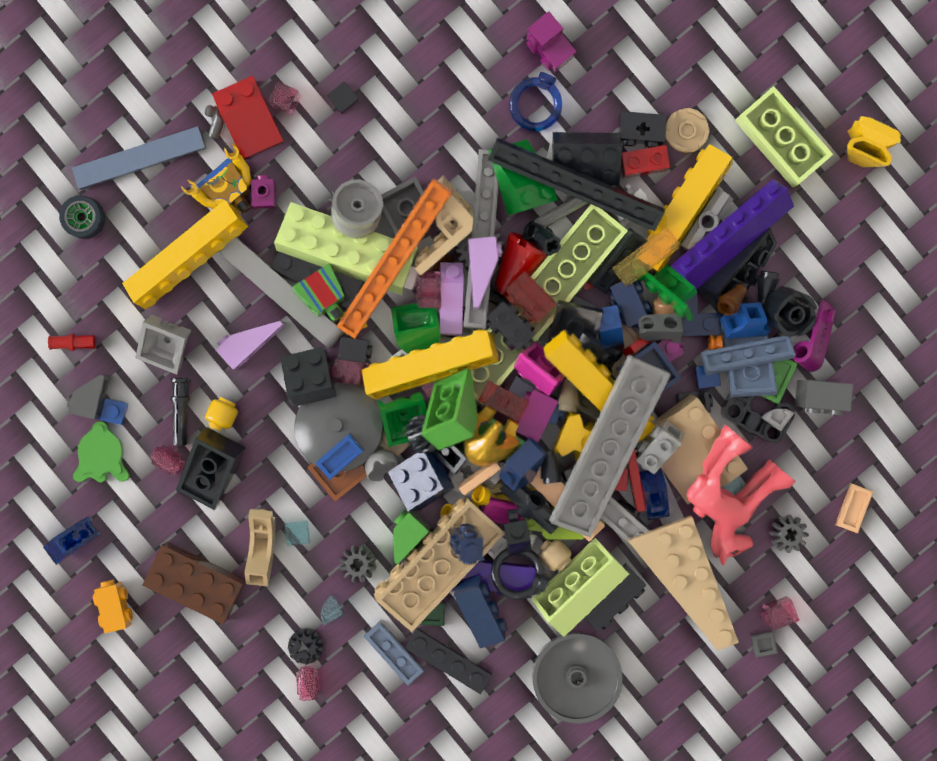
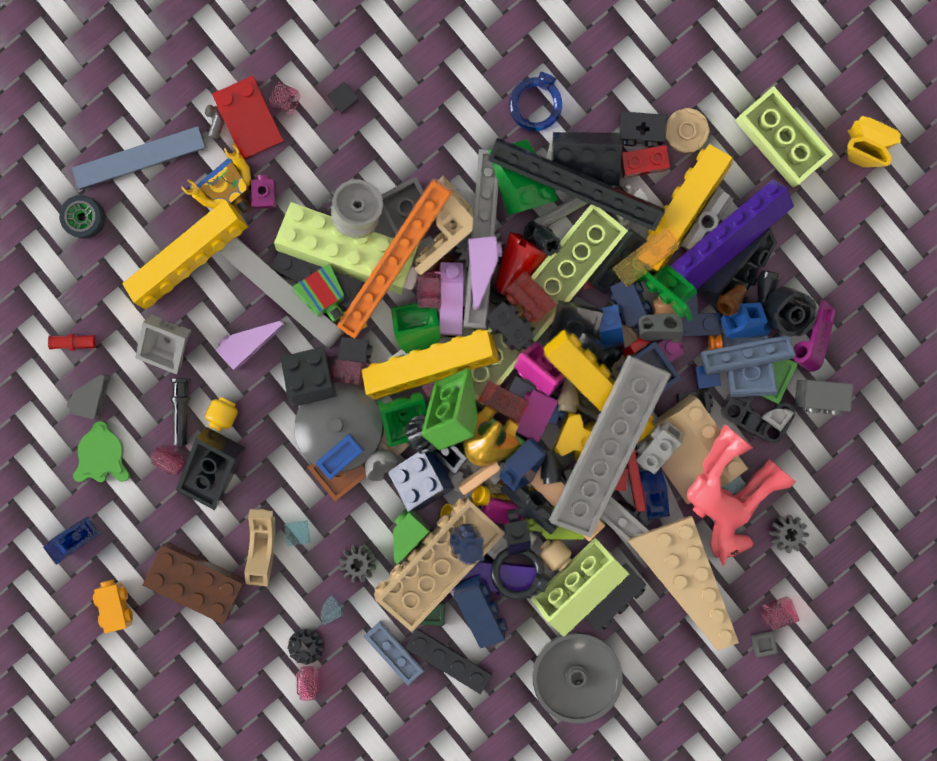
blue plate [100,398,128,425] -> none
magenta brick [526,11,577,74] -> none
light nougat tile [835,483,873,533] -> none

